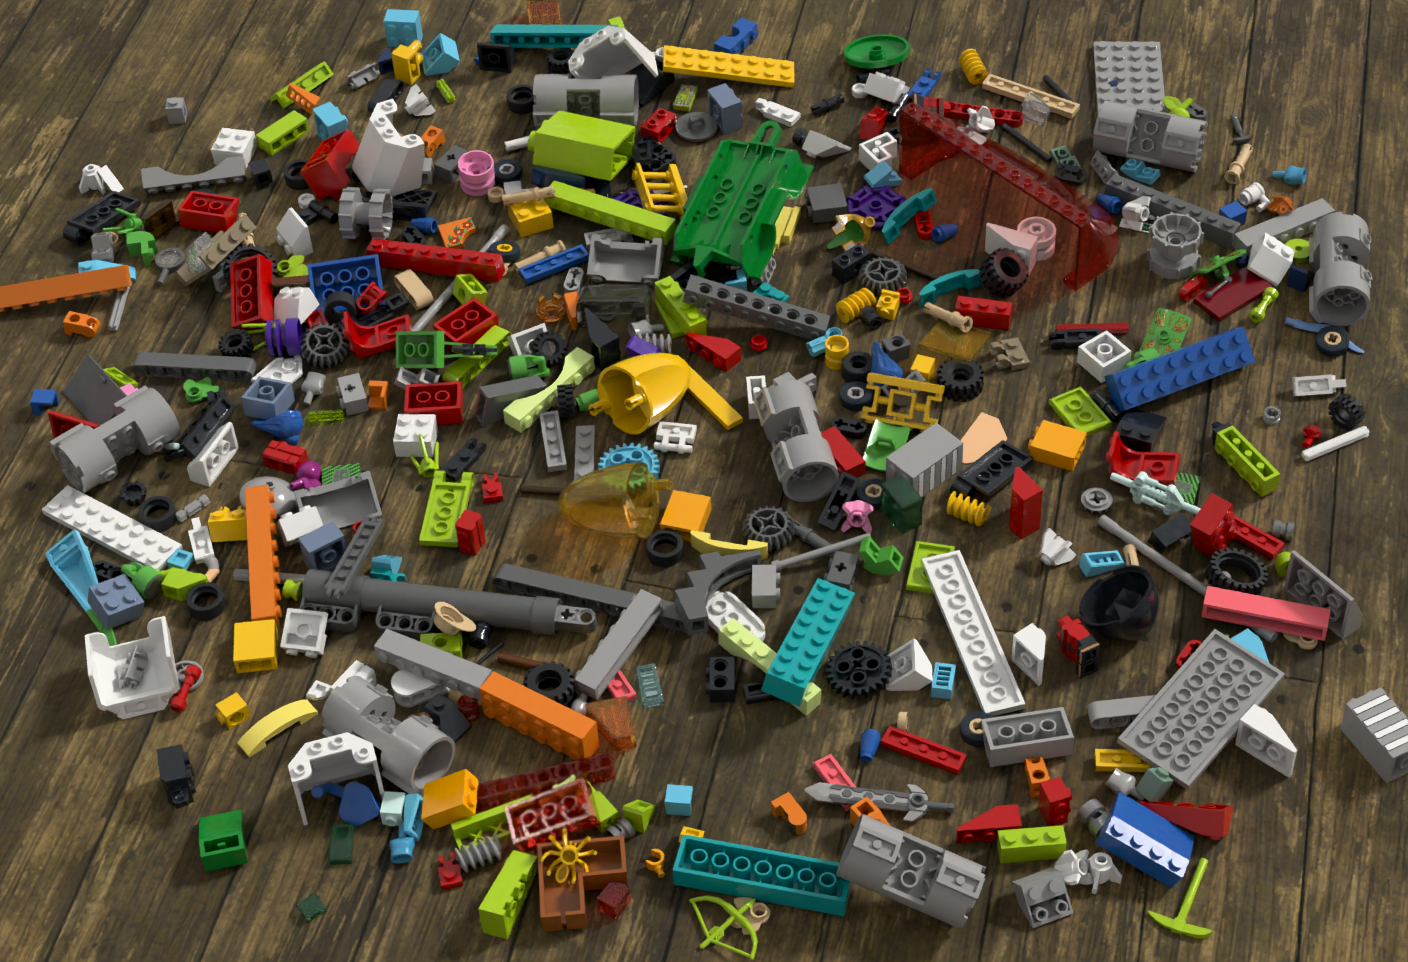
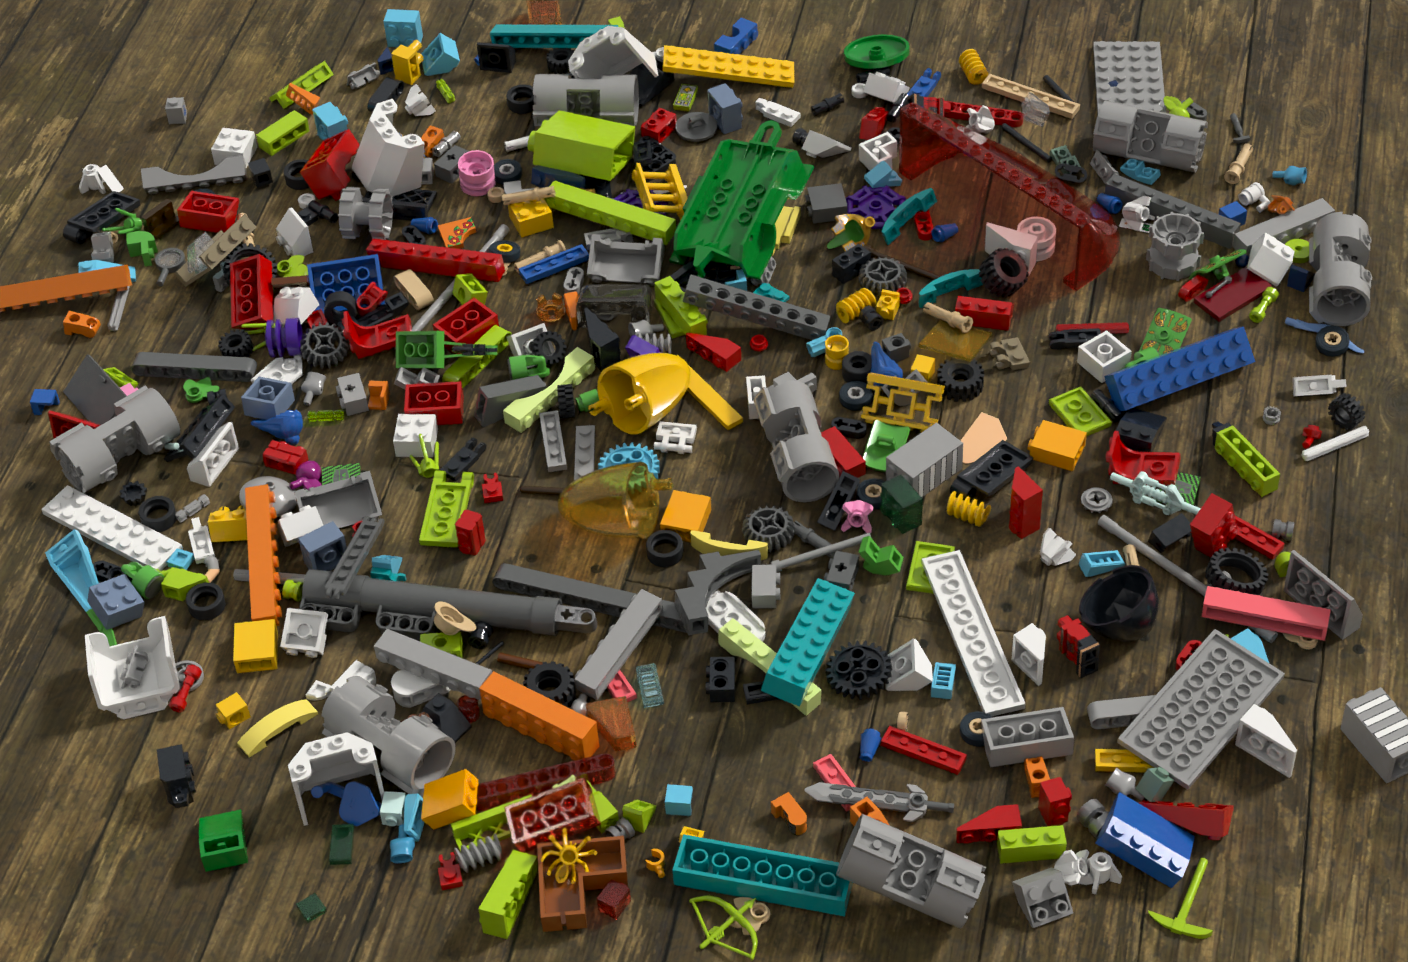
none -> light grey pin [432,131,460,157]

